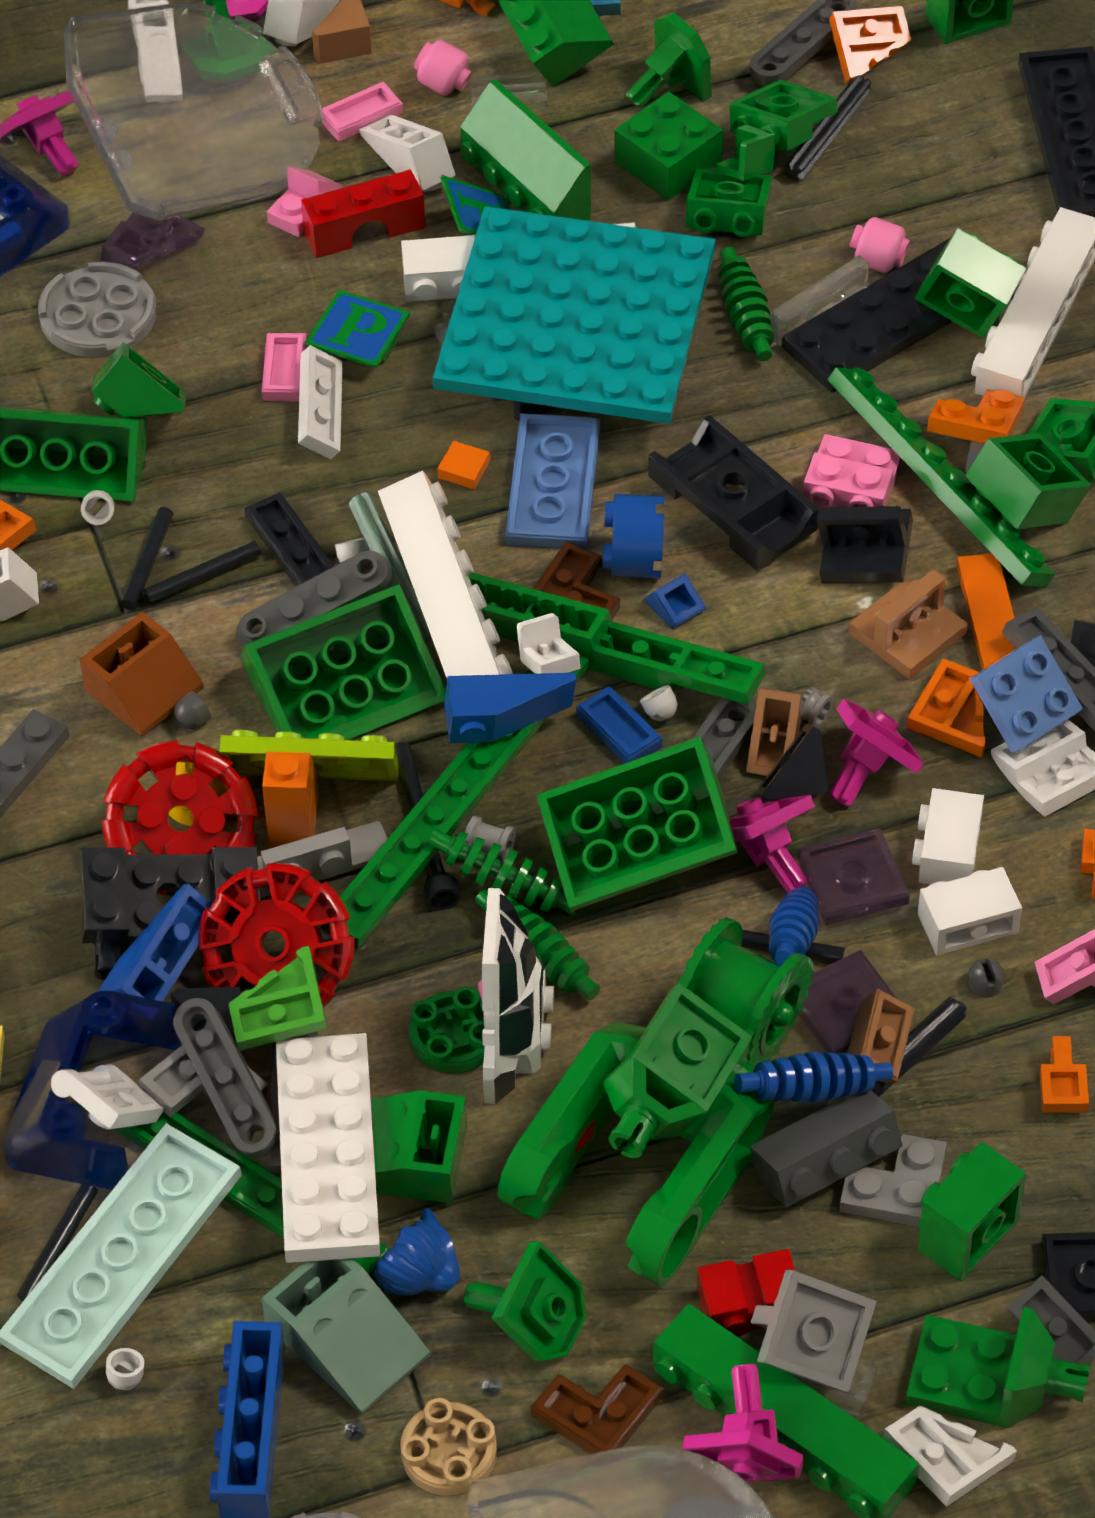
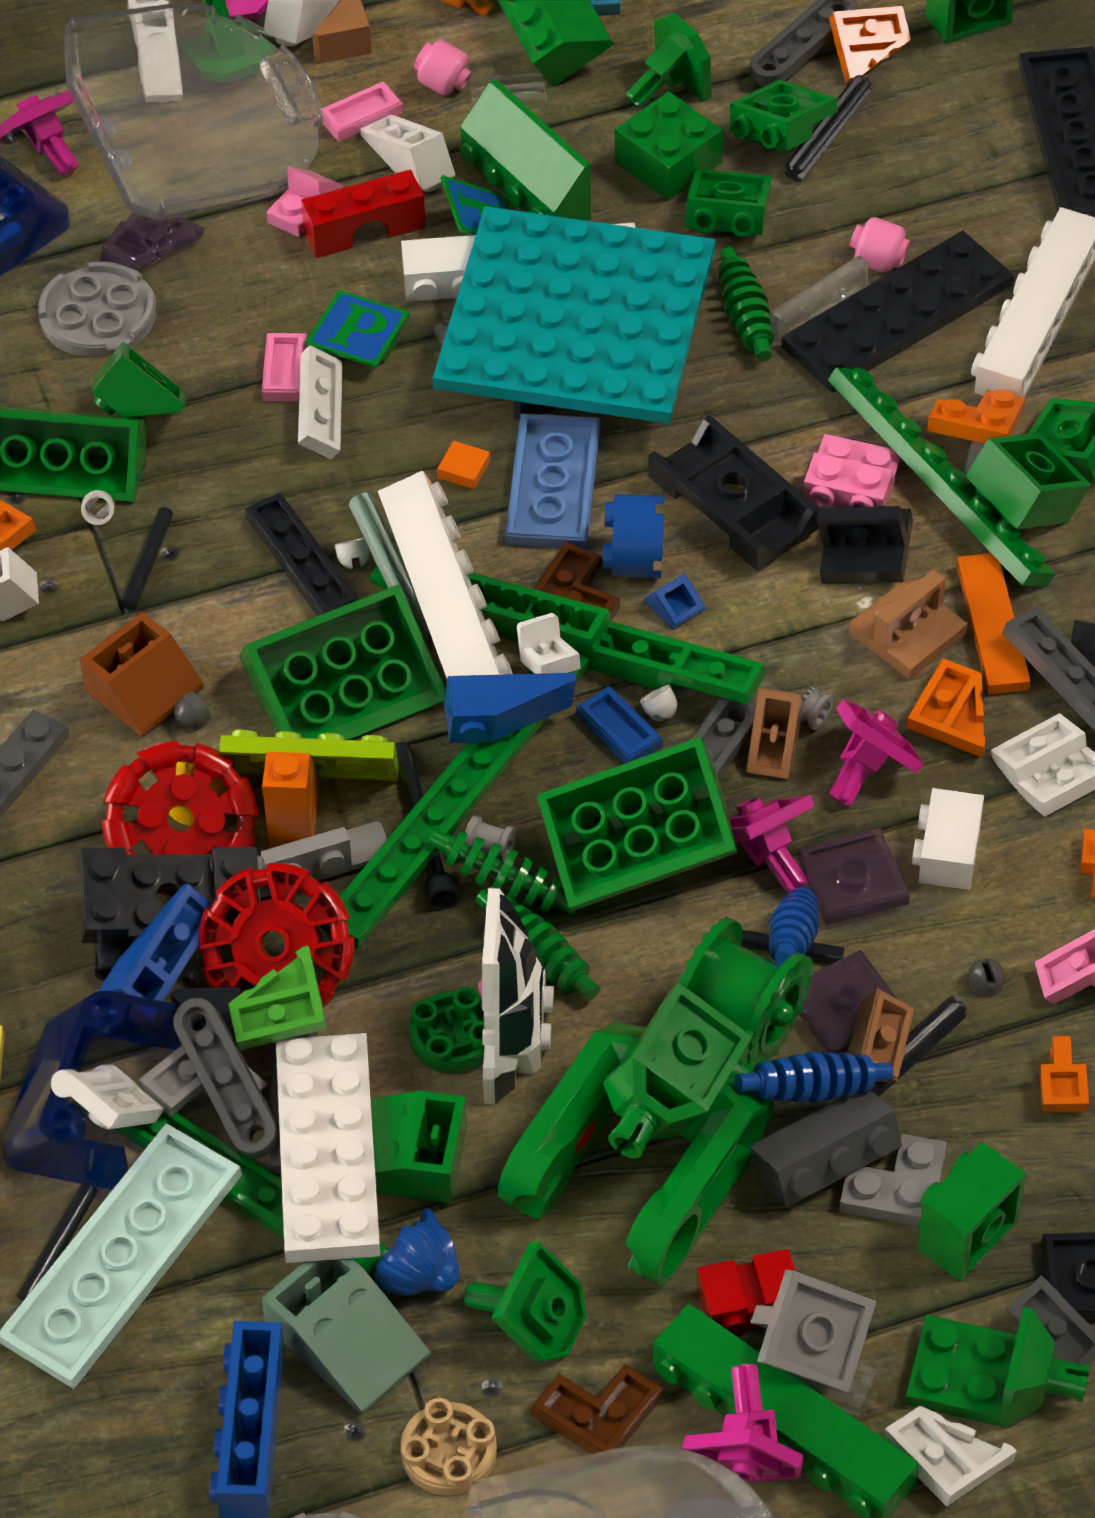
white hinge [106,1348,144,1390] -> none
black bar [143,541,261,604] -> none
dark grey plate [237,551,392,646] -> none
green panel [716,125,776,181] -> none
black slope [755,724,828,801] -> none
green brick [914,228,1027,338] -> none
white brick [918,867,1022,956] -> none
medium blue plate [969,635,1083,753] -> none

